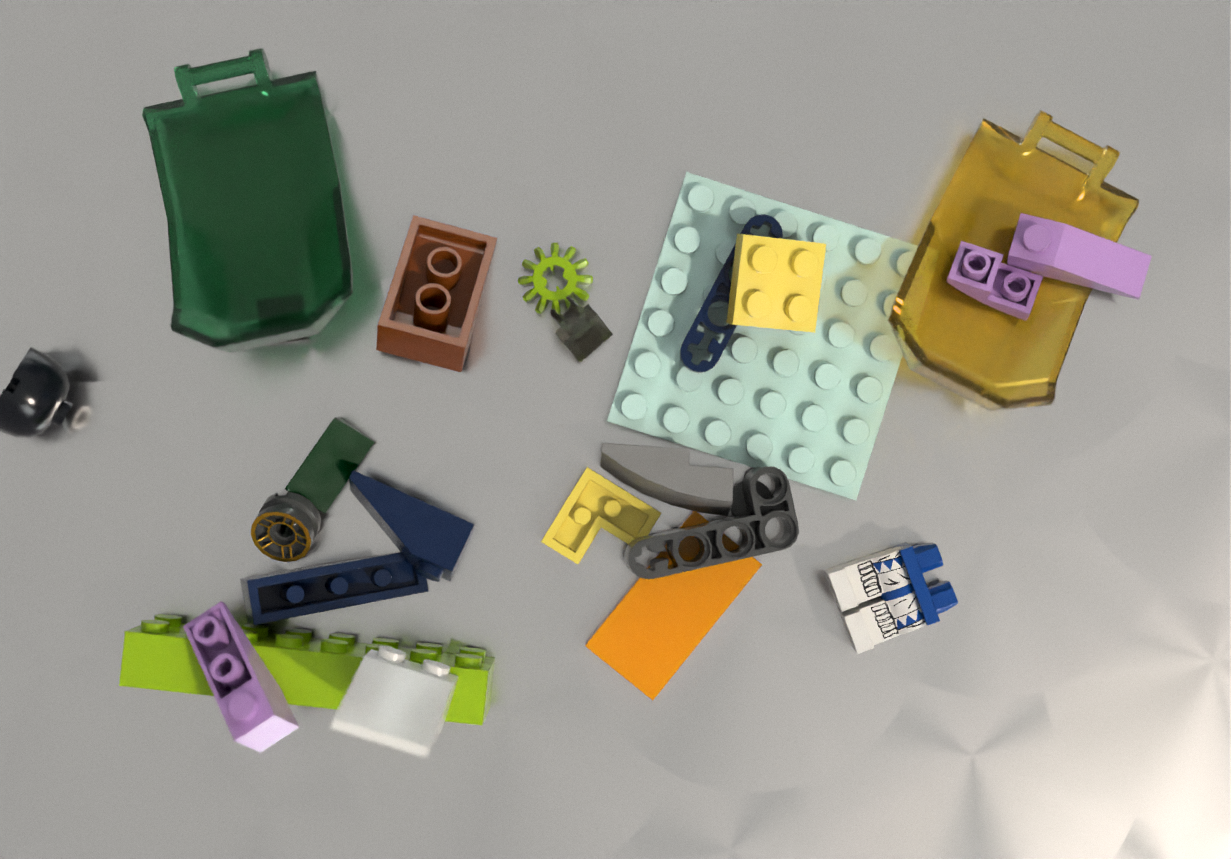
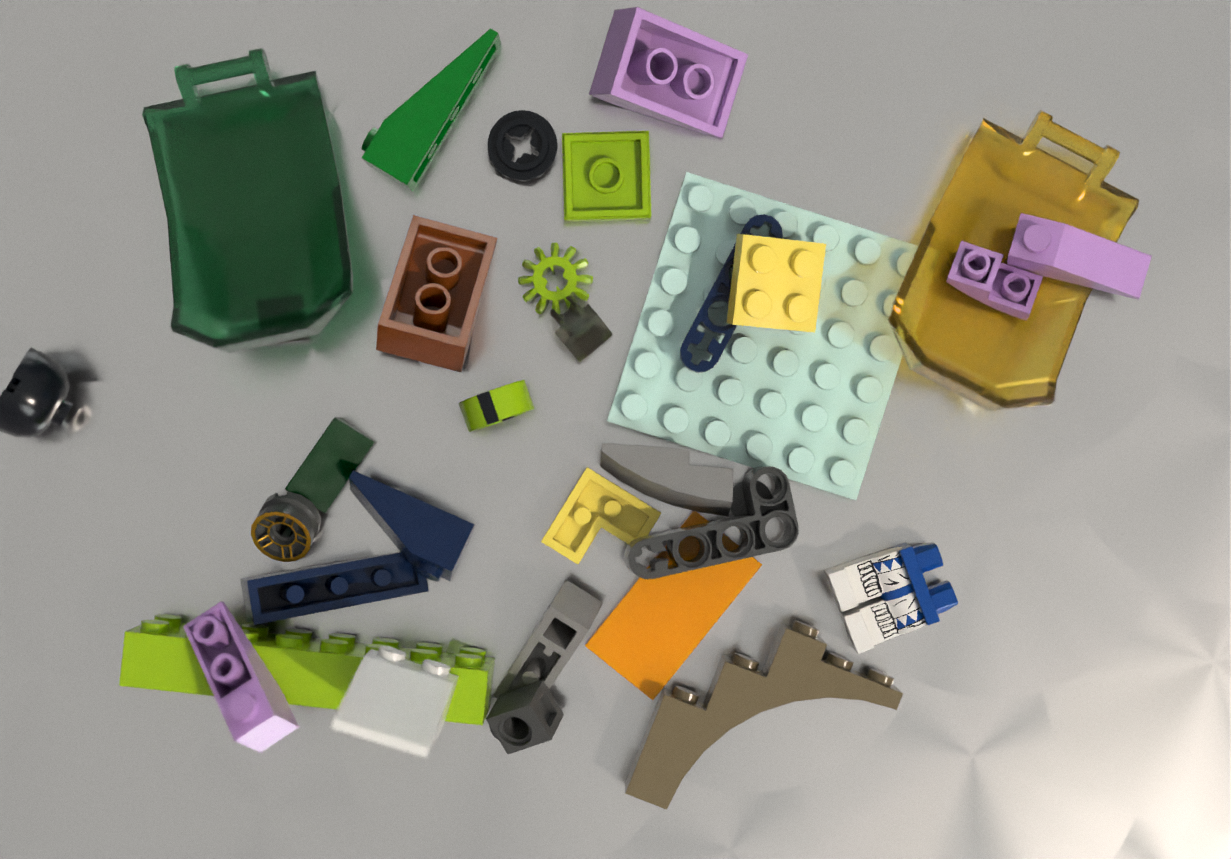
none -> green slope [362,28,501,192]
none -> lime piece [459,380,535,432]
none -> dark grey brick [486,680,564,754]
none -> black gear [488,110,558,182]
none -> light grey slope [493,580,603,699]
none -> lime tile [562,131,651,222]
none -> lavender slope [589,7,748,138]
none -> dark tan arch [625,620,903,810]

